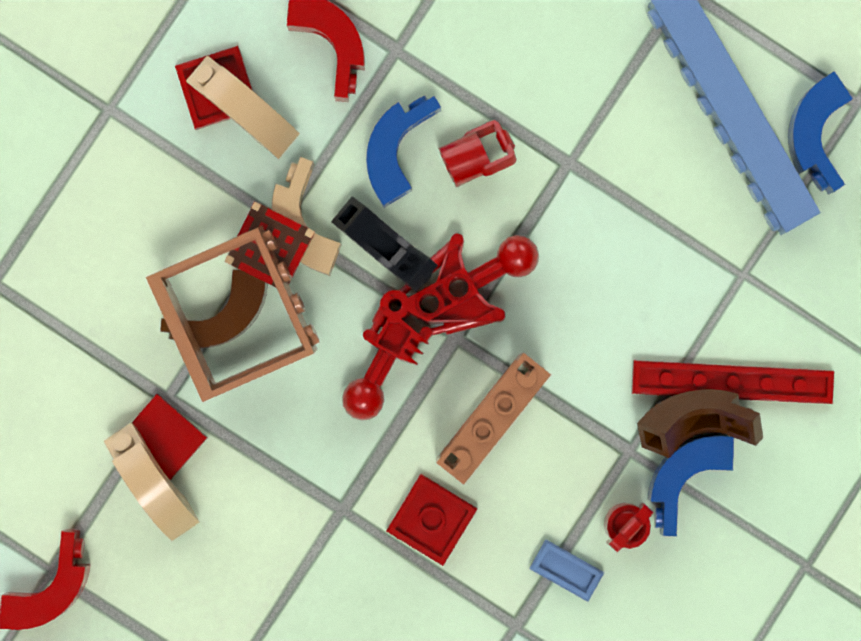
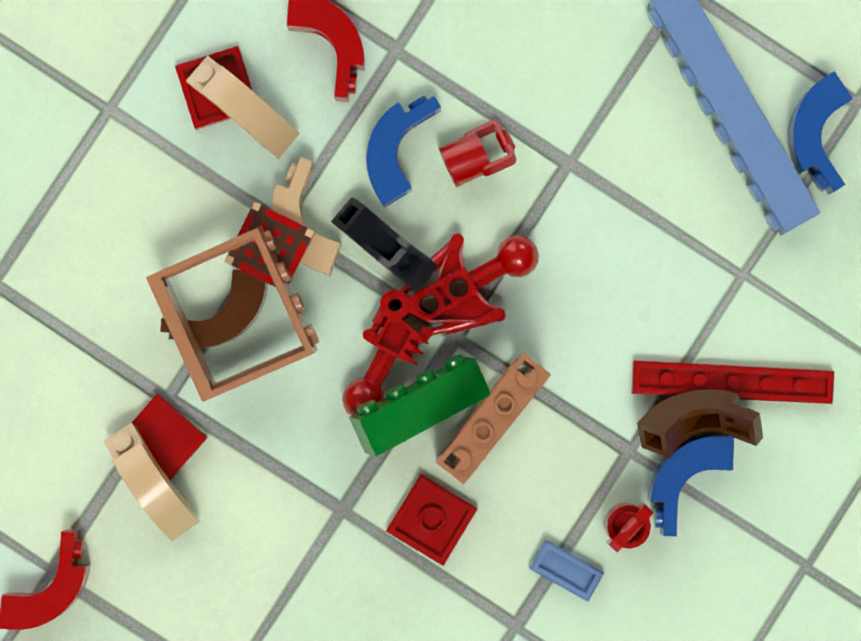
none -> green brick [349,355,491,457]

